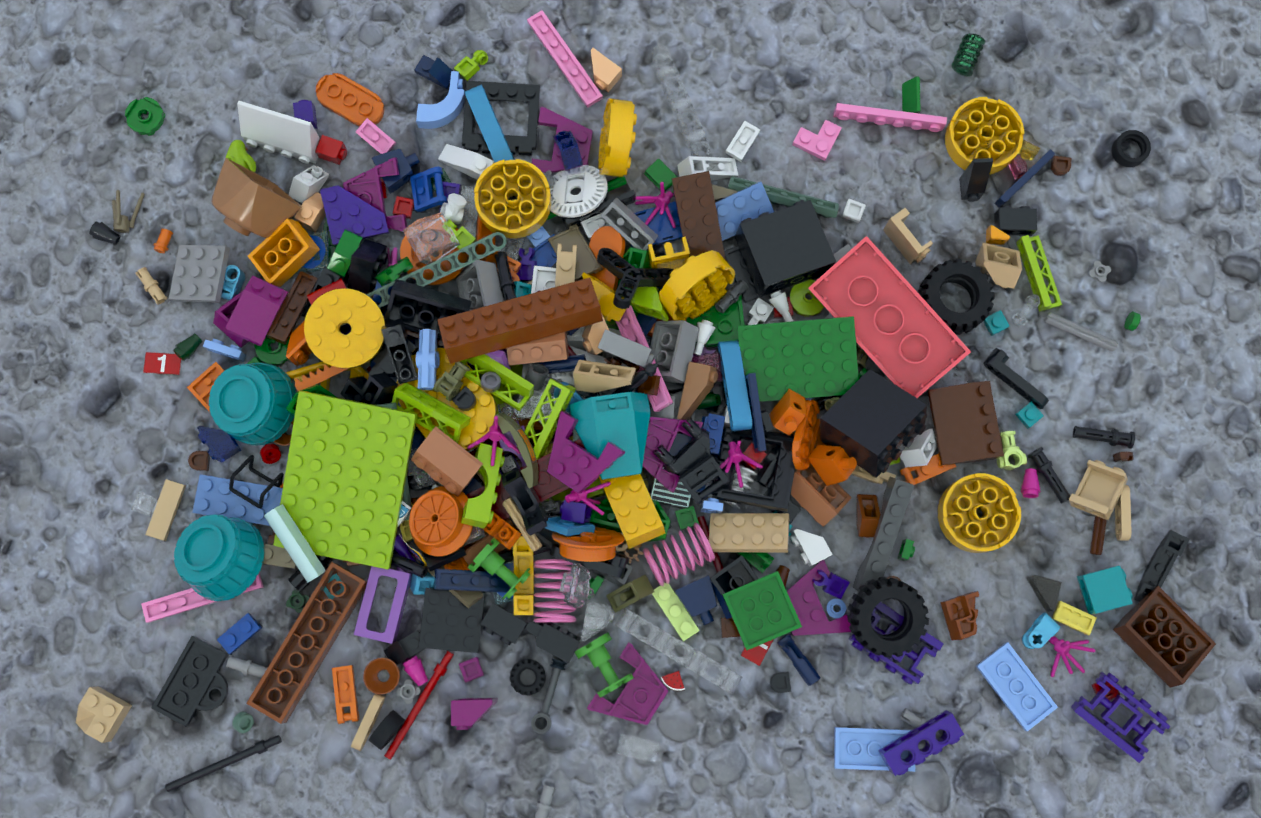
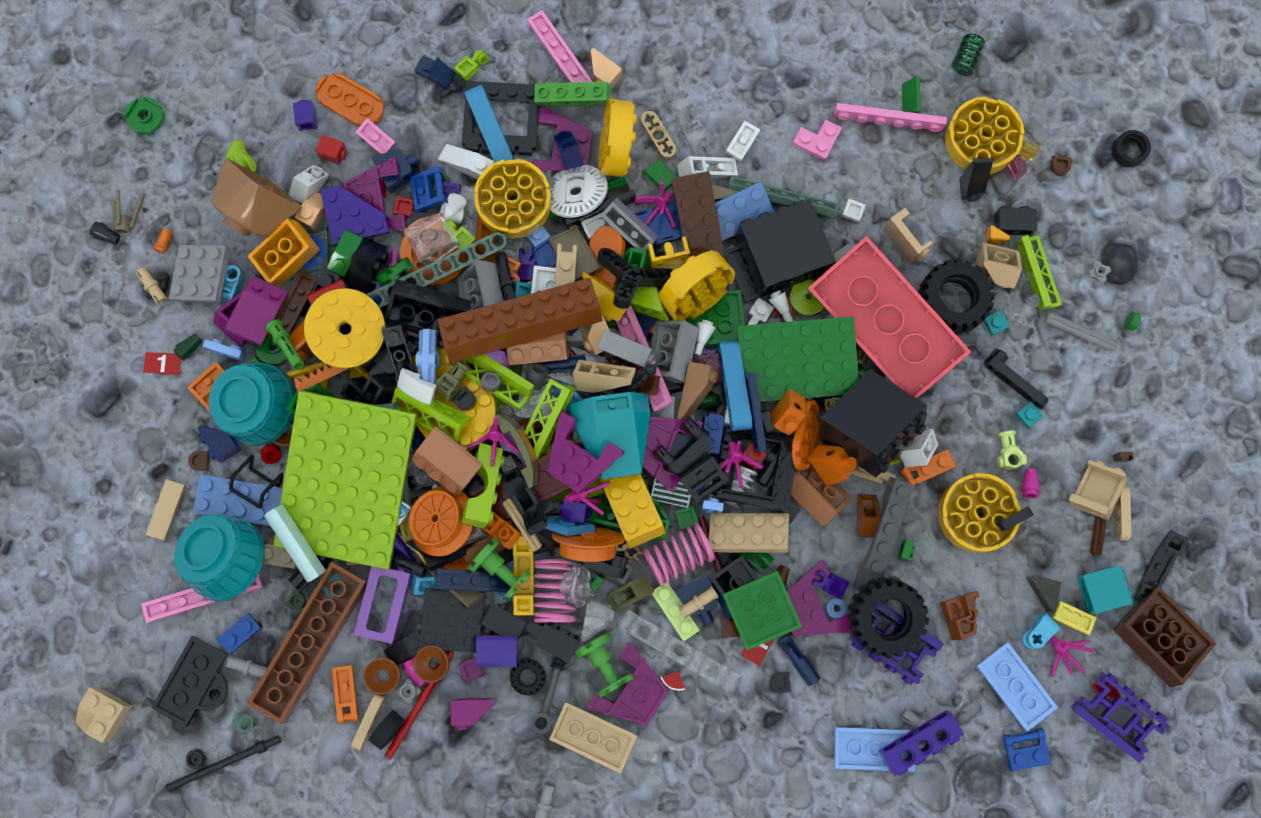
white slope [237,101,320,164] -> none
light blue arch [416,71,466,129] -> none
dark grey pin [714,279,749,313] -> none
white slope [790,529,833,567] -> none
reddish brown slope [928,381,1004,466] -> none
dark blue tile [994,149,1055,208] -> none
black pin [1027,447,1070,503] -> none
black pin [1073,426,1135,449] -> none
none -> black plate [186,749,206,769]
none -> bright green pin [266,320,304,370]
none -> white slope [397,368,437,405]
none -> dark orange piece [413,645,450,683]
none -> dark purple slope [476,636,519,667]
none -> bright green brick [534,82,612,107]
none -> tan plate [549,702,638,774]
none -> tan beam [641,111,676,160]
none -> tan pin [679,587,719,619]
none -> black beam [996,506,1034,532]
none -> blue plate [1003,728,1051,772]

